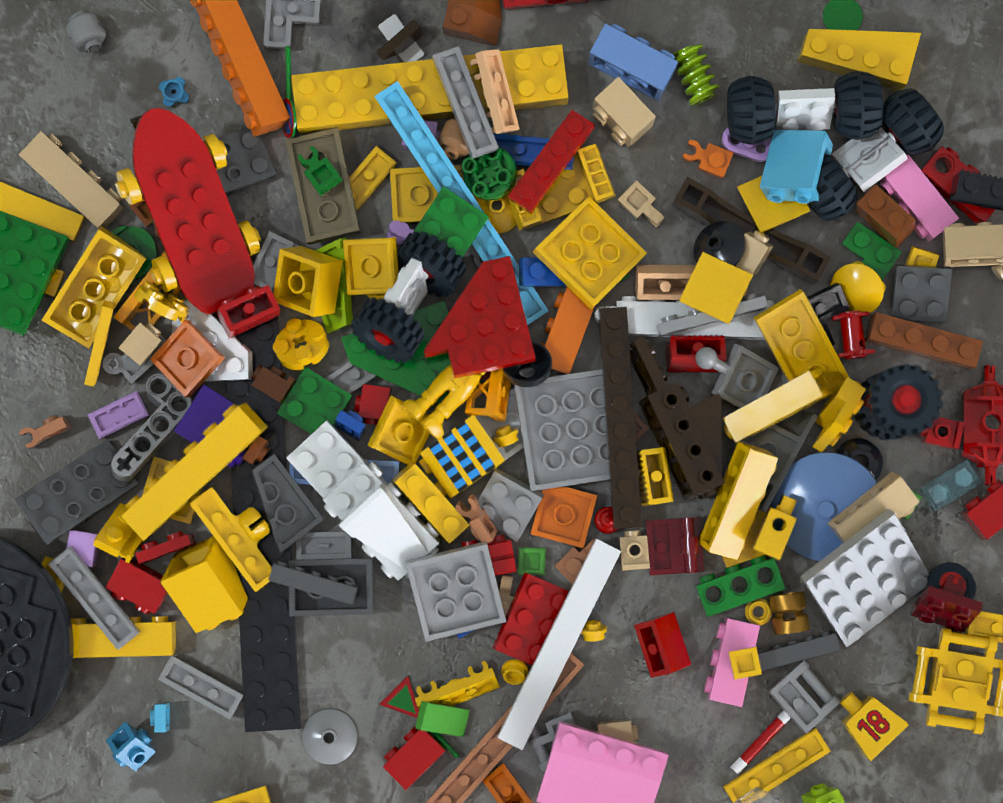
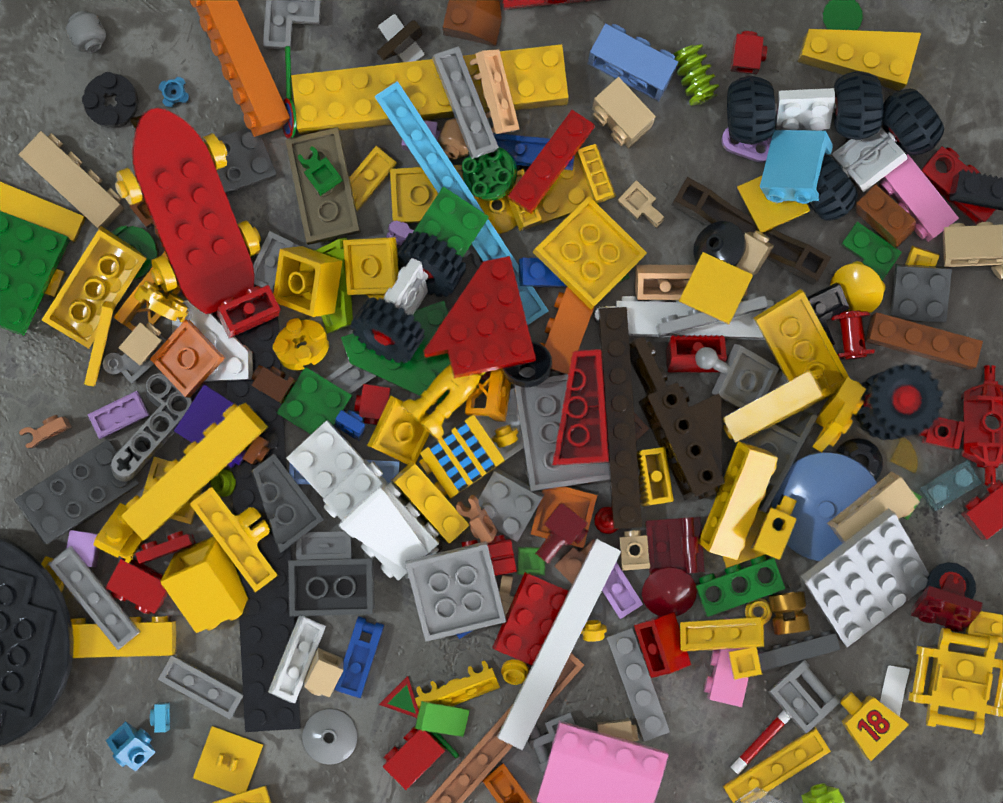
dark grey piece [268,561,358,605] -> none
orange plate [682,140,733,179] -> none
none -> black plate [82,72,138,128]
none -> yellow piece [193,726,264,794]
none -> lime plate [211,469,236,497]
none -> white tile [268,616,326,703]
none -> tan brick [304,648,344,698]
none -> blue plate [334,616,385,698]
none -> dark red brick [535,502,588,563]
none -> red wedge [552,349,609,466]
none -> lavender plate [602,562,643,619]
none -> light grey plate [606,628,670,742]
none -> dark red dish [642,567,697,617]
none -> yellow plate [680,617,764,651]
none -> red brick [730,31,767,75]
none -> white sticker [880,665,910,717]
none -> clear yellow tile [889,437,918,473]

